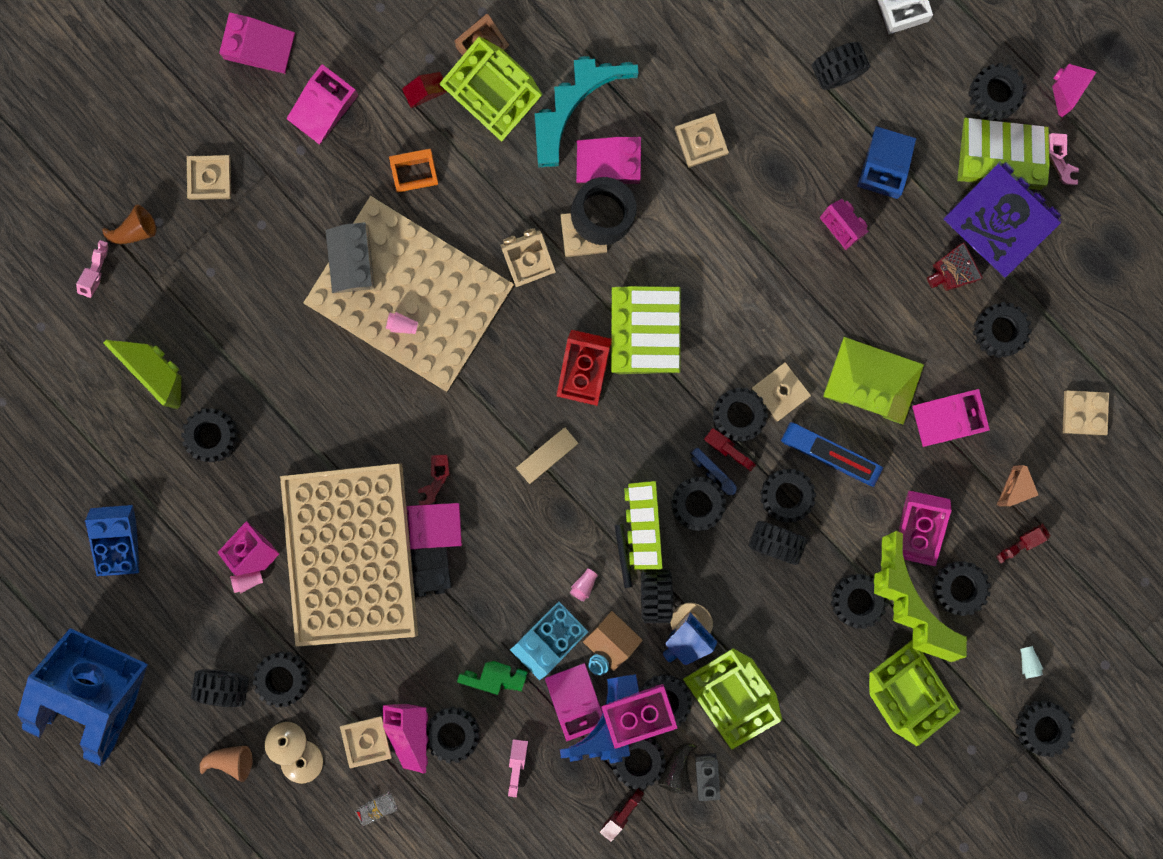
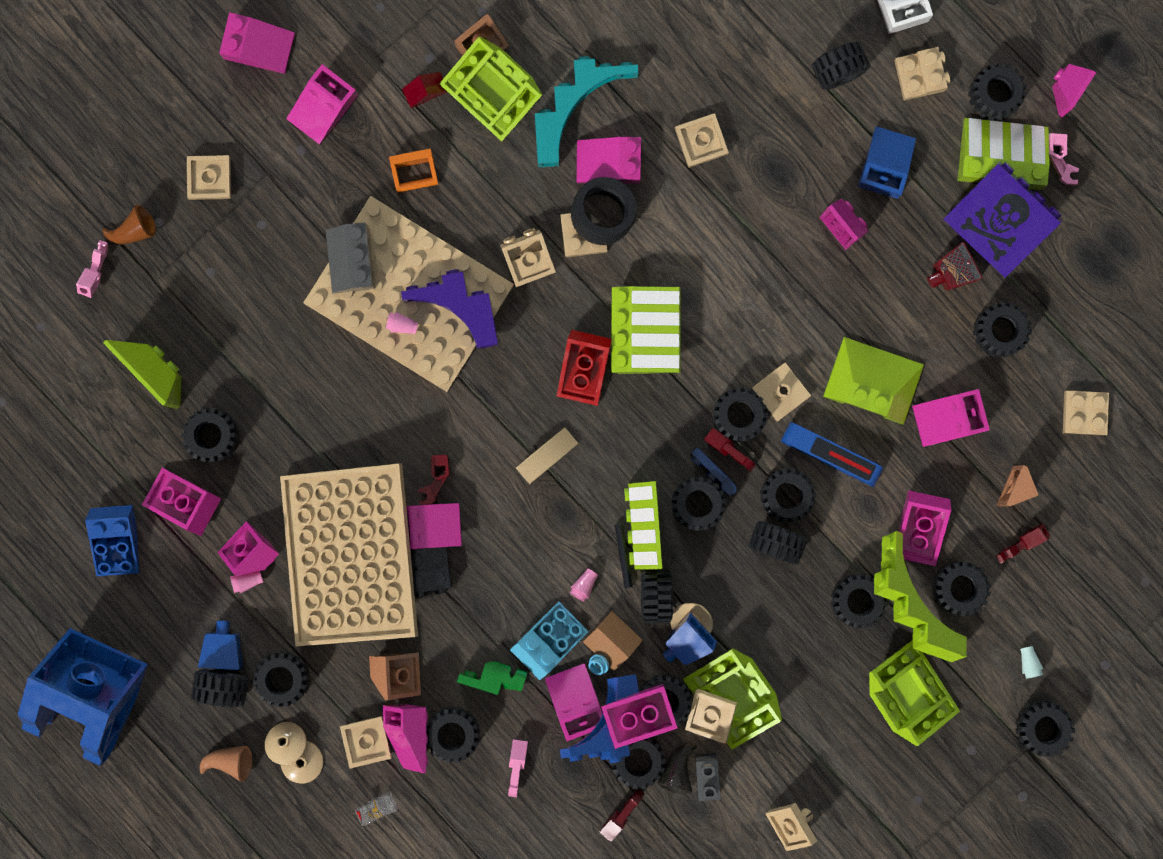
none -> dark pink slope [142,468,221,536]
none -> blue torso [198,620,243,670]
none -> nougat slope [369,653,421,700]
none -> dark purple arch [401,269,498,349]
none -> tan plate [685,689,738,744]
none -> tan tile [765,803,817,851]
none -> tan plate [894,47,950,100]

